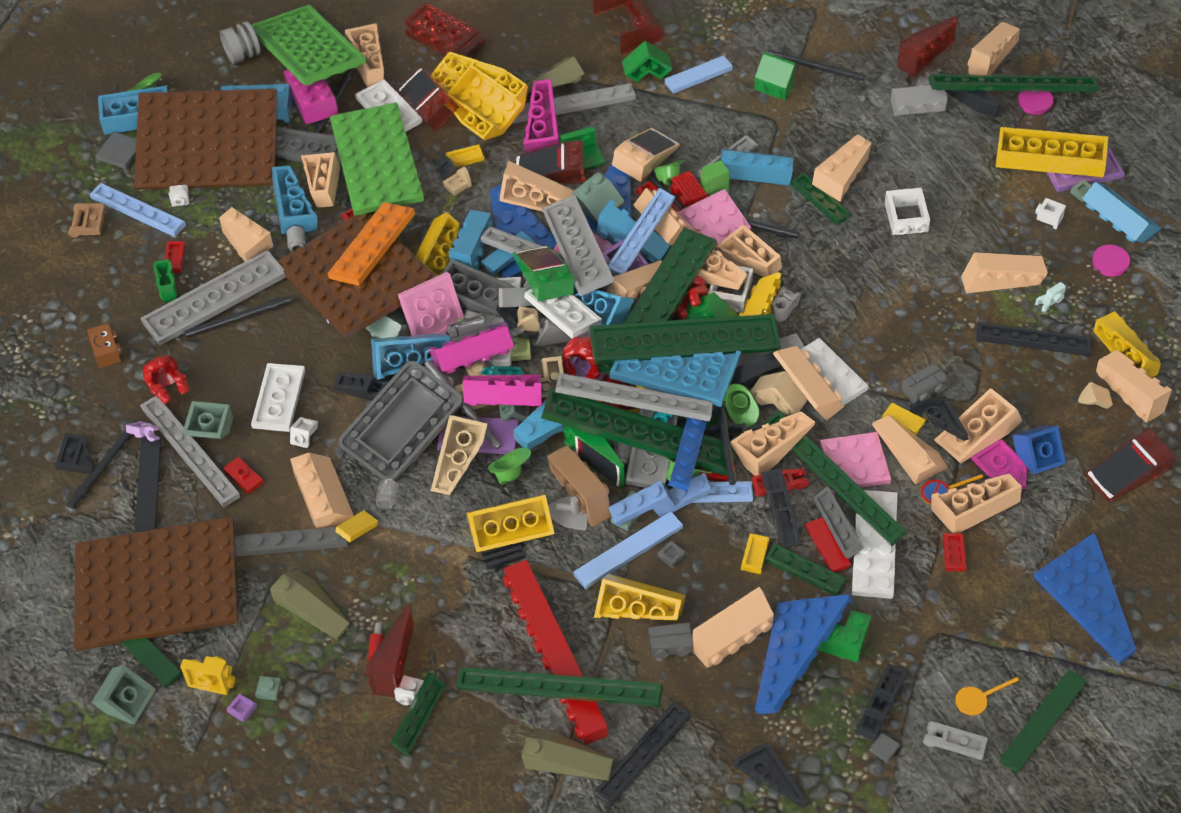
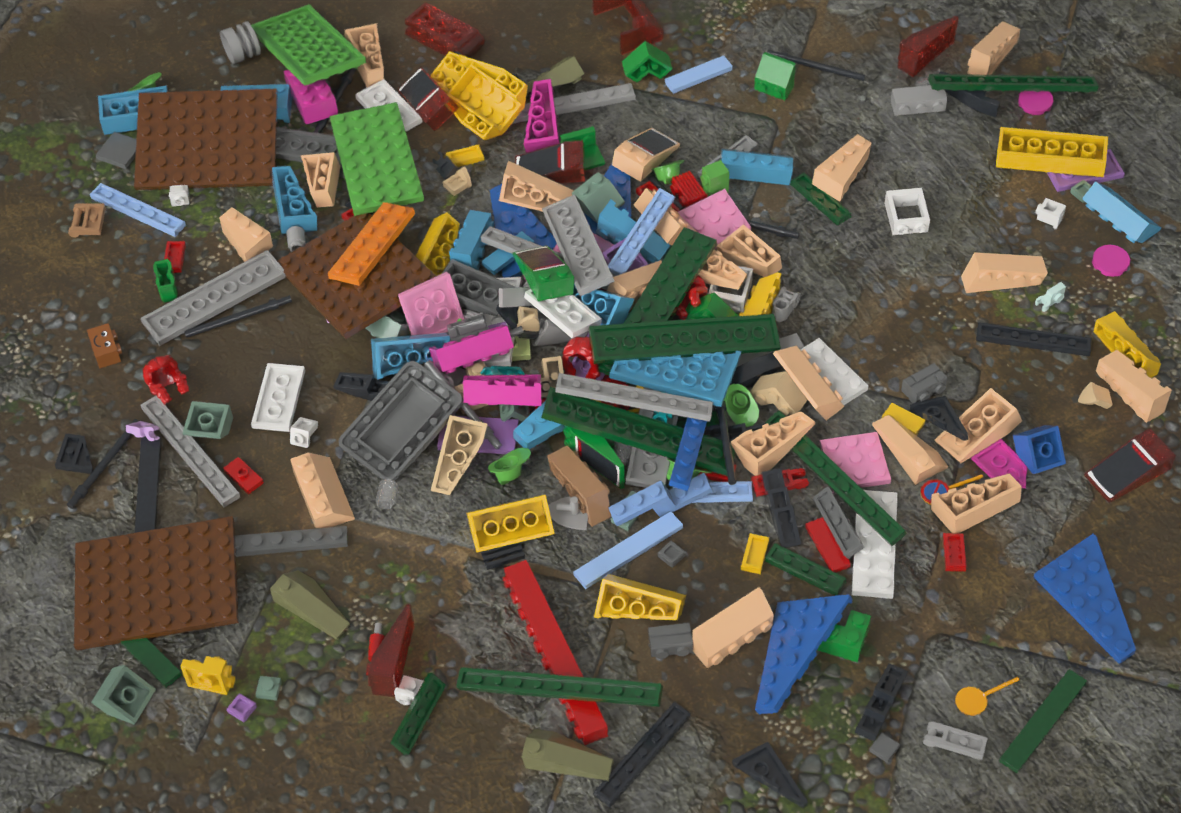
yellow tile [335,511,378,542] -> none

